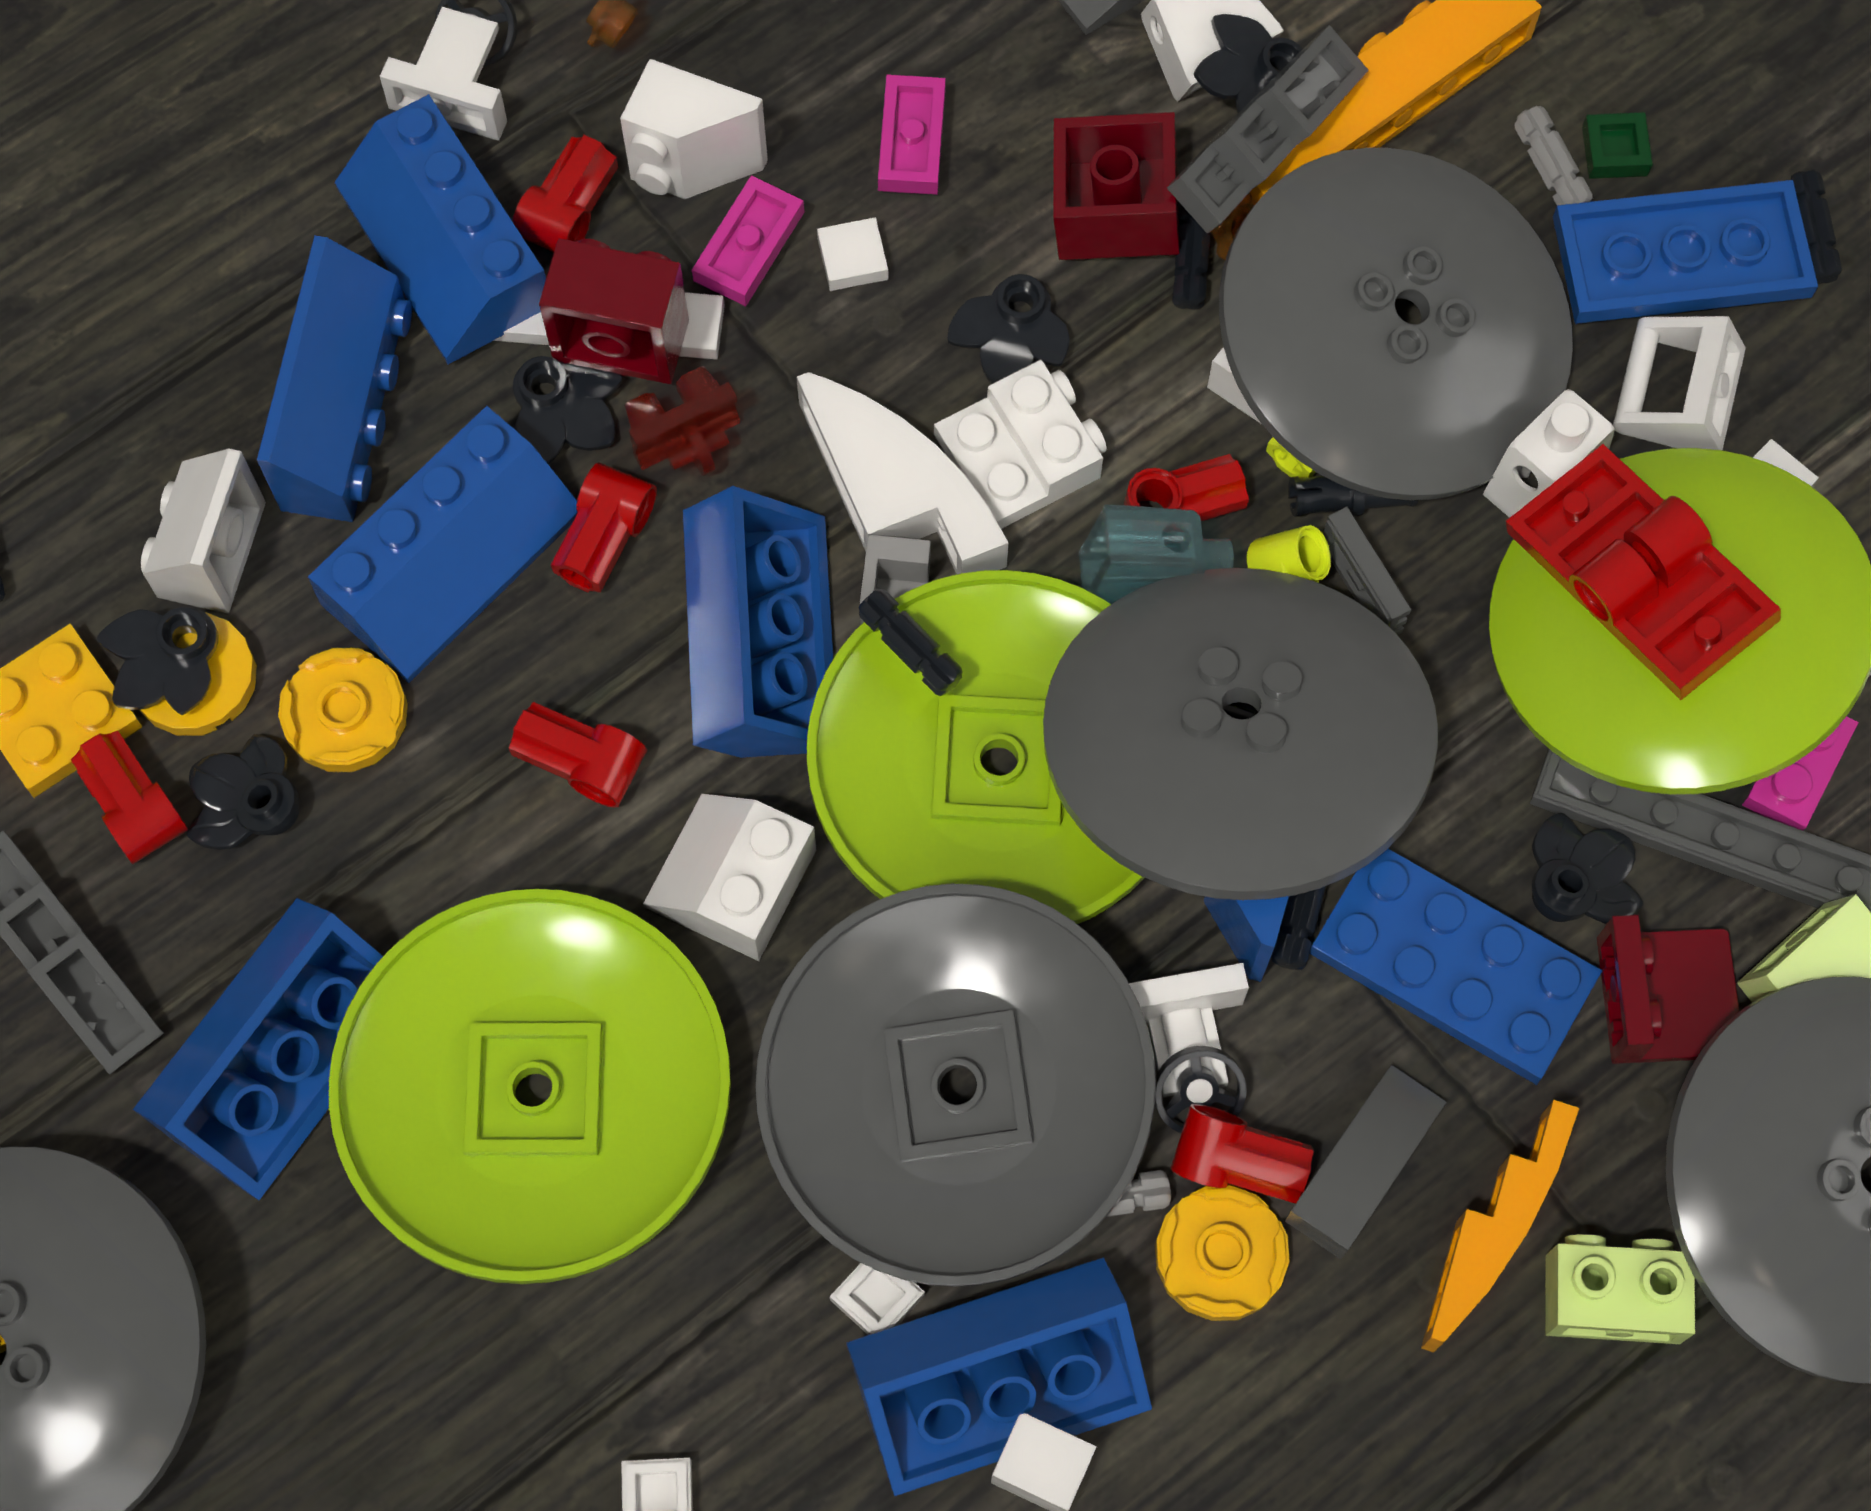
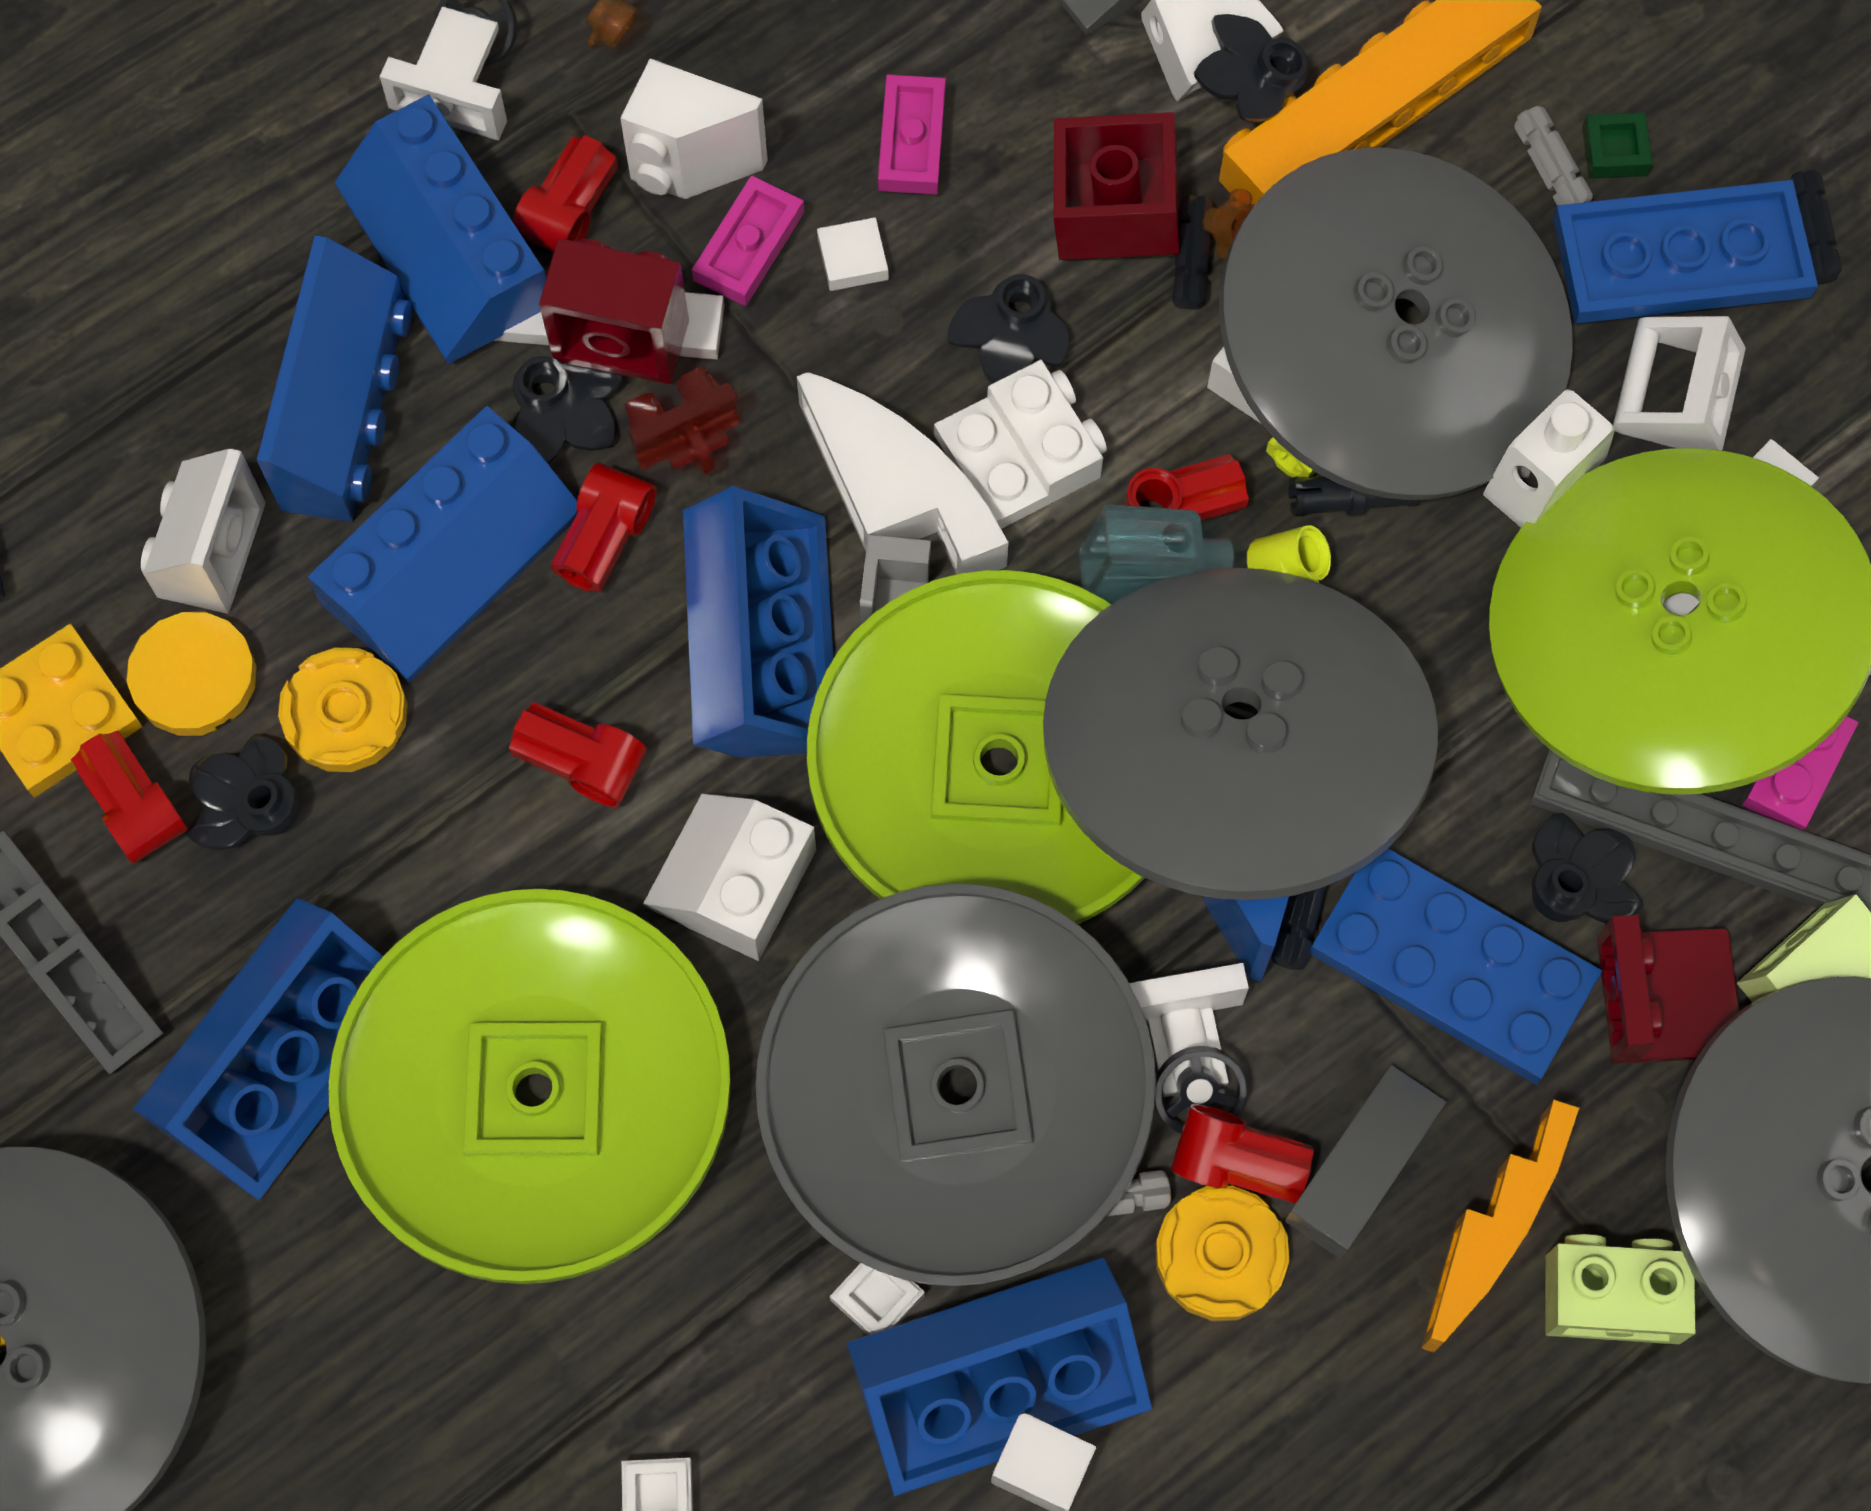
black plate [97,607,218,715] -> none
black axle [859,589,962,696] -> none
dark grey slope [1167,25,1369,233] -> none
dark grey tile [1323,507,1411,635] -> none
red plate [1506,444,1781,700] -> none

